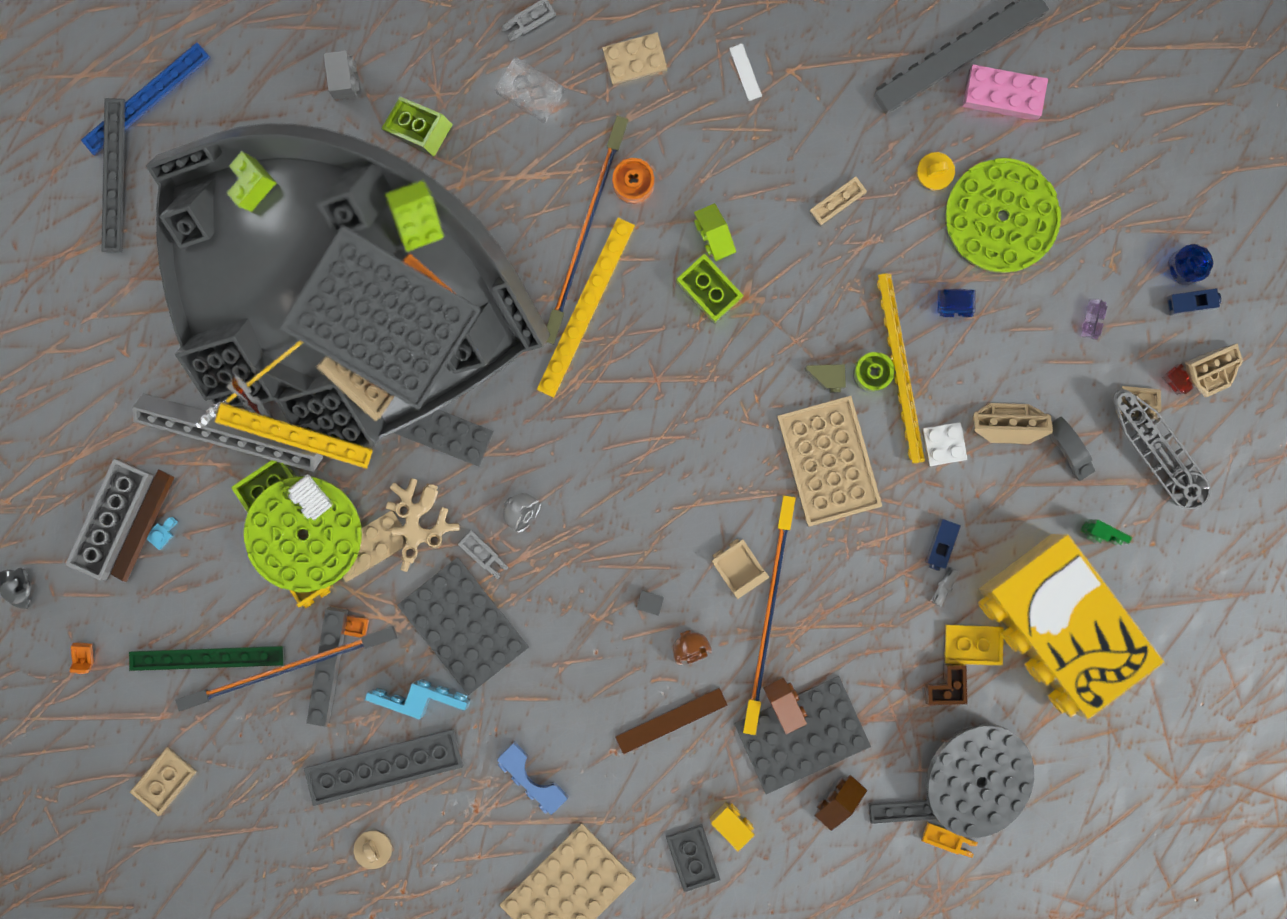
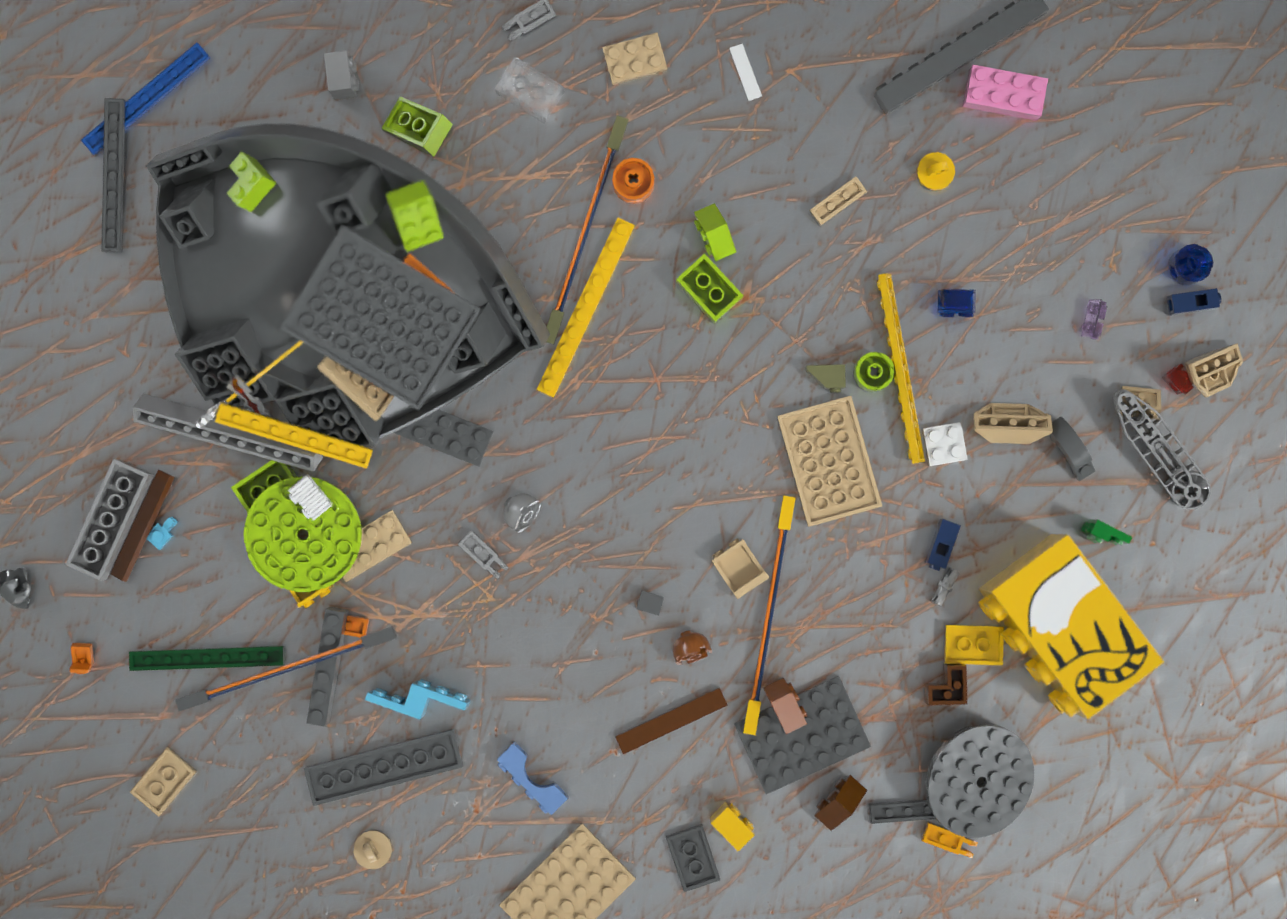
tan plant [386,478,459,572] -> none
dark grey plate [397,557,529,695] -> none
lime plate [945,158,1061,273] -> none

